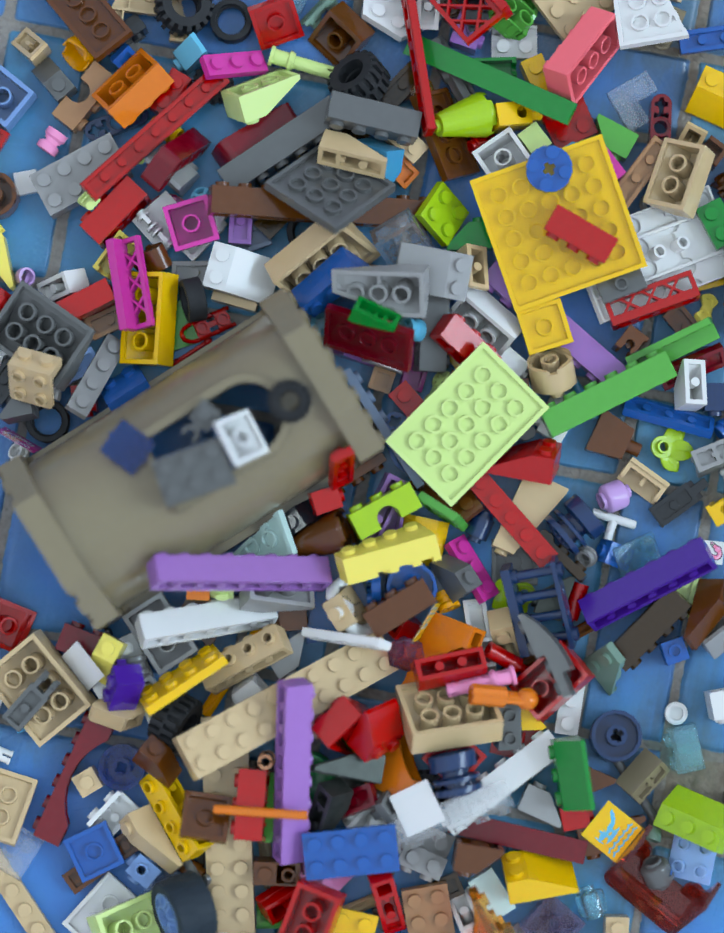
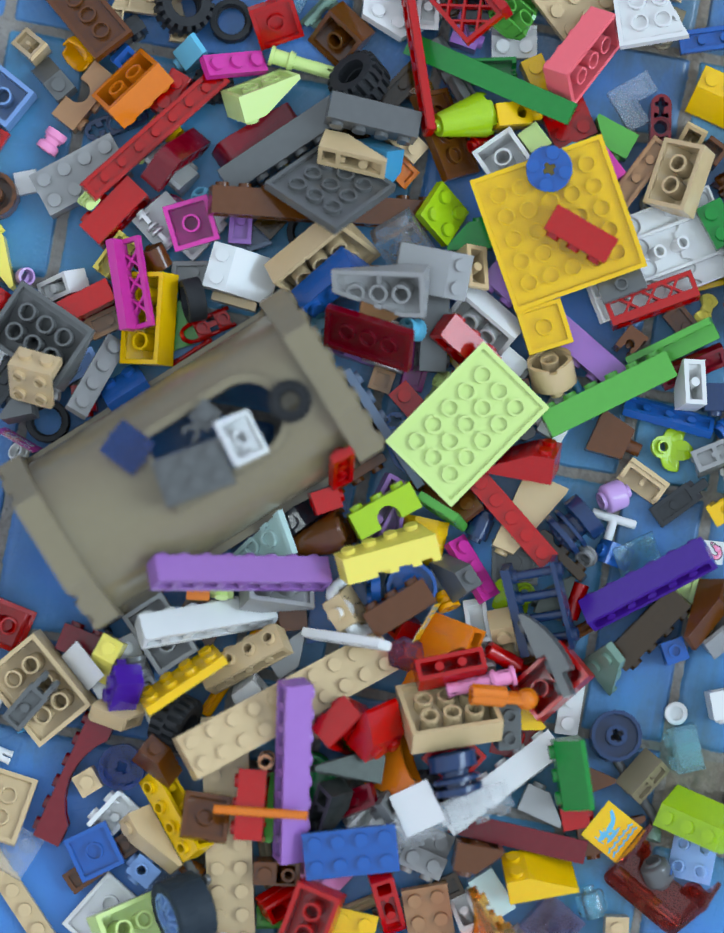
green slope [348,295,402,332] -> none

